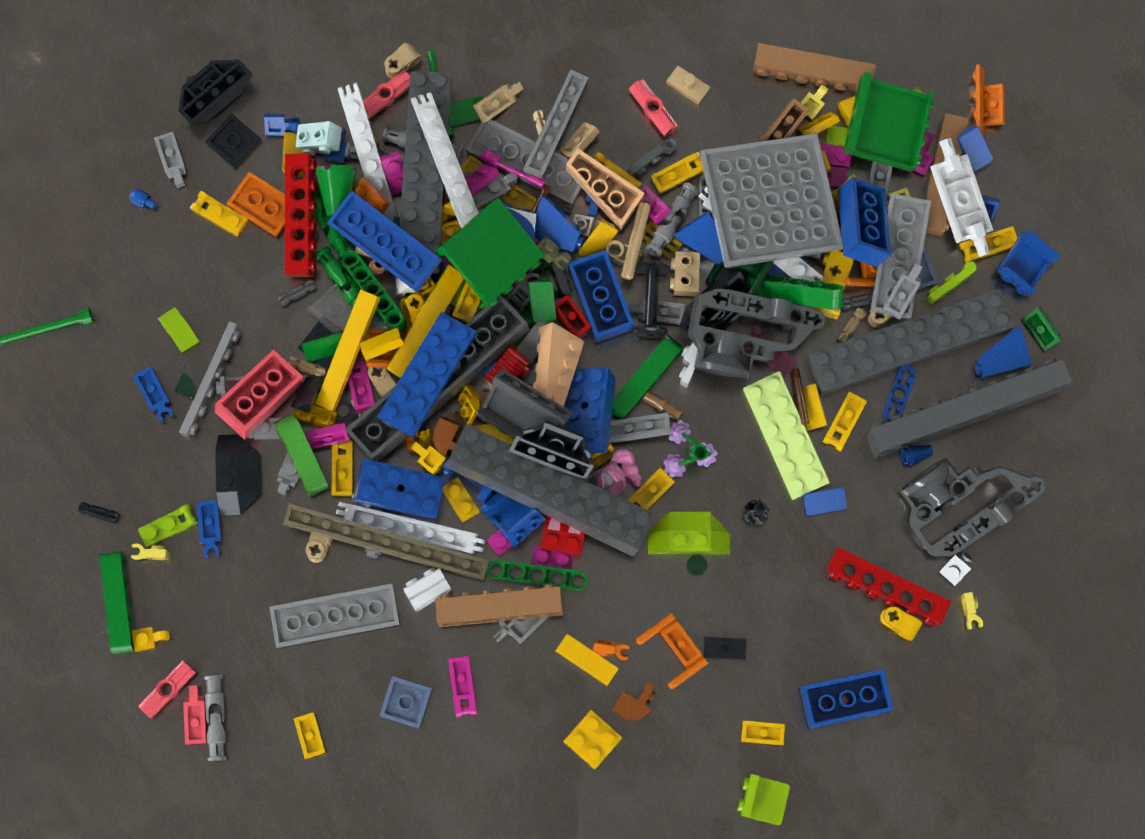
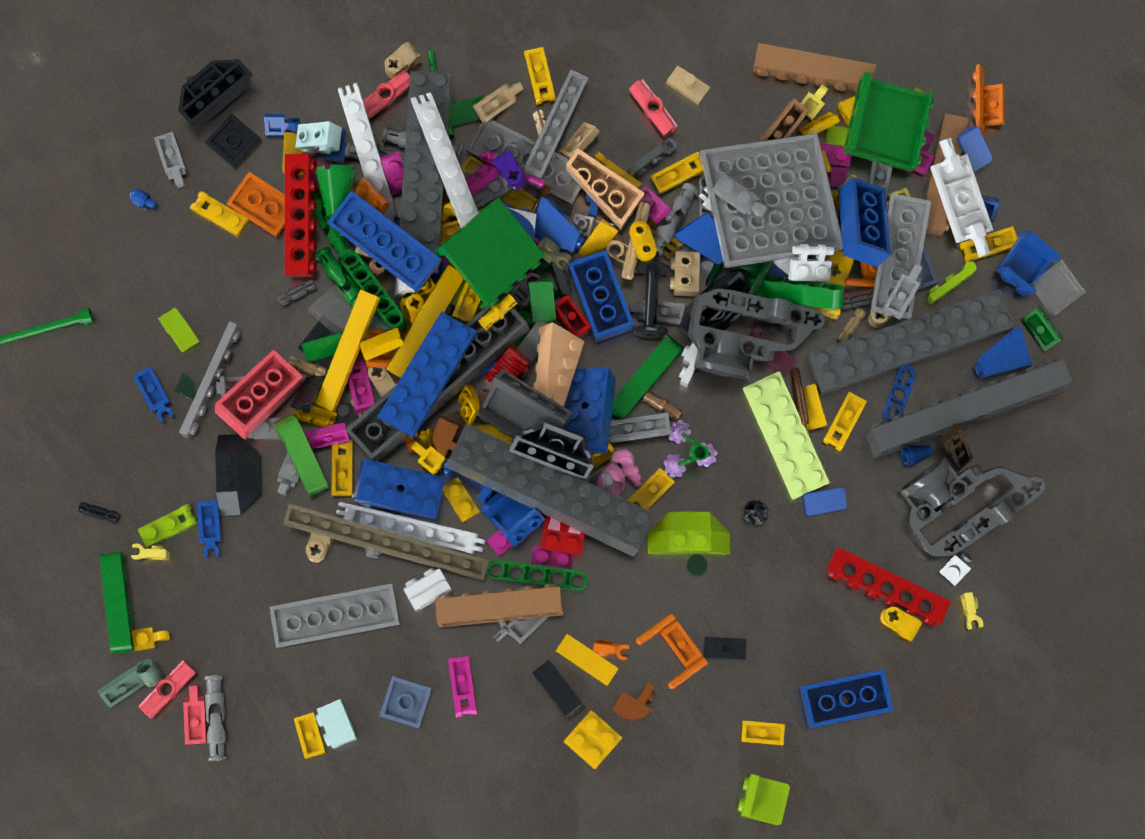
none -> sand green plate [97,659,163,708]
none -> light aqua brick [315,699,358,749]
none -> yellow pin [478,294,517,331]
none -> dark purple piece [492,150,526,190]
none -> yellow plate [524,47,556,105]
none -> black beam [532,660,585,720]
none -> yellow plate [629,221,657,262]
none -> light grey hinge [711,173,767,219]
none -> white plate [788,244,834,281]
none -> dark brown plate [939,423,973,471]
none -> clear tile [1029,260,1085,316]

